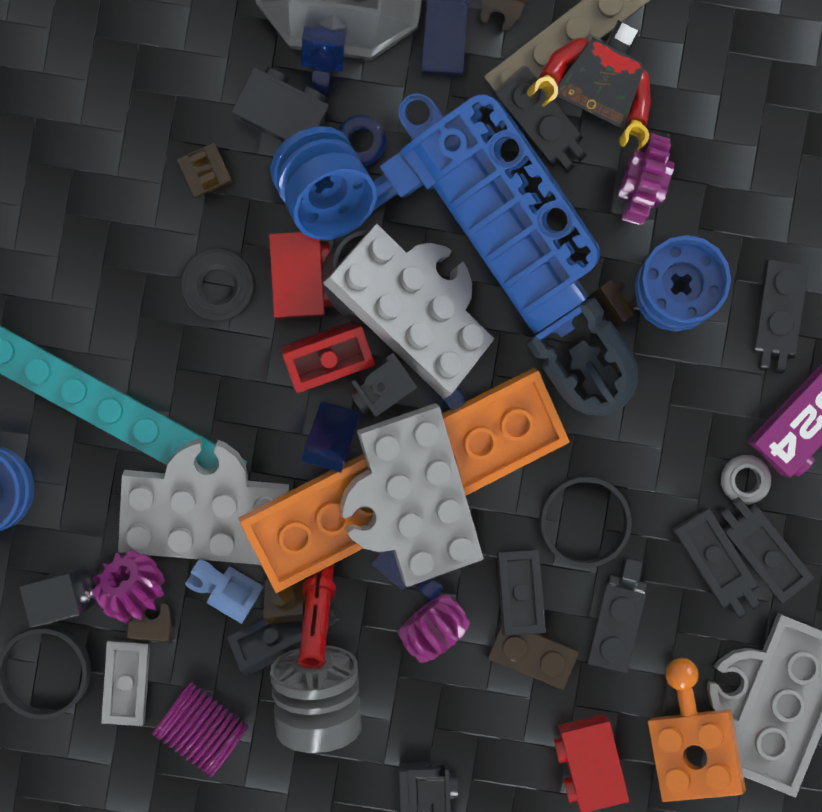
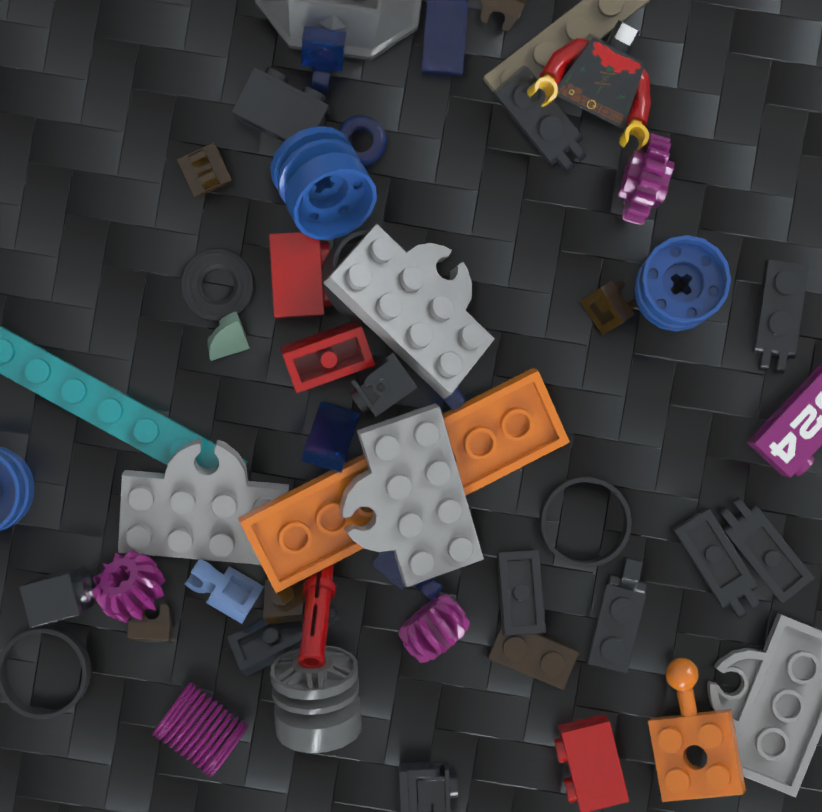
light grey plate [101,639,150,726] -> none
blue piece [372,94,639,416] -> none
light grey piece [721,455,771,505] -> none
none -> sand green tile [207,311,250,361]

